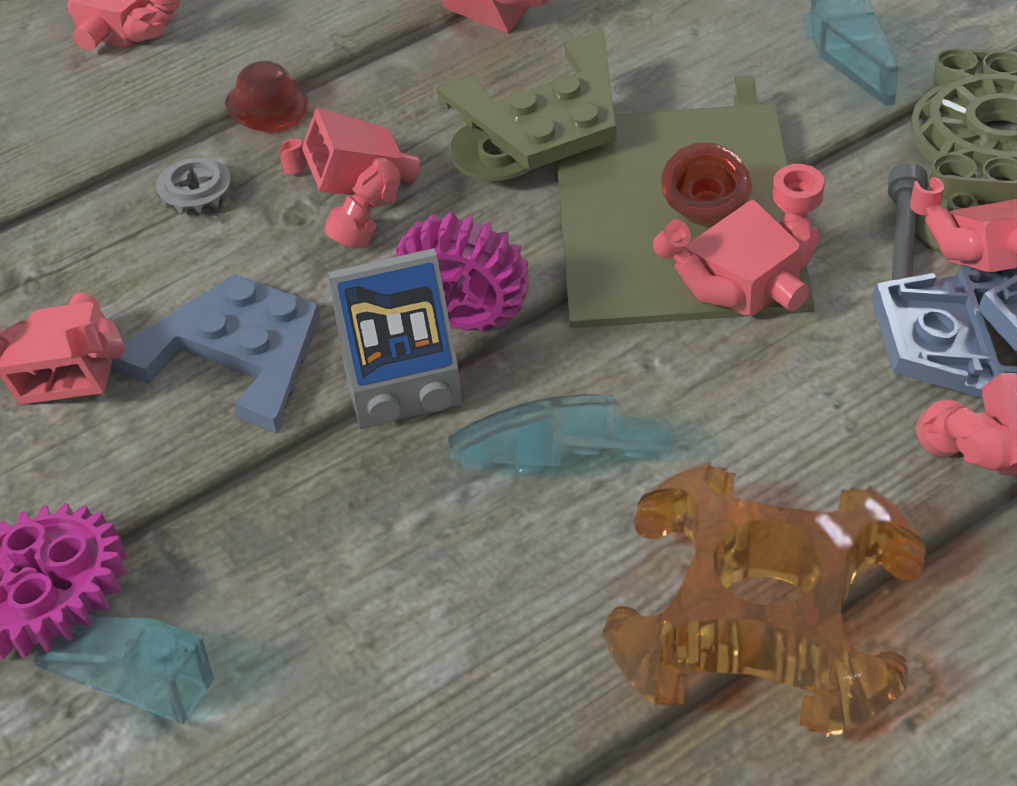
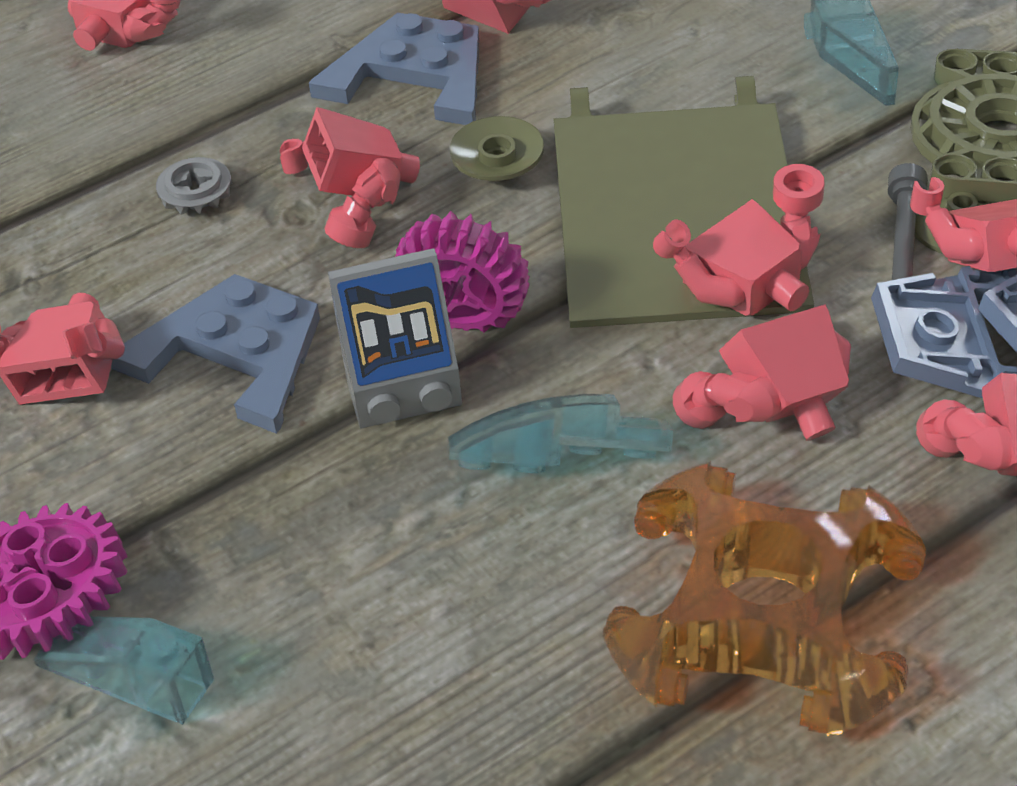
clear red hat [225,60,308,133] -> none
olive wing [437,30,617,170] -> none
clear red hat [661,143,752,226] -> none
none -> sand blue wing [309,13,480,125]
none -> coral torso [673,304,851,441]

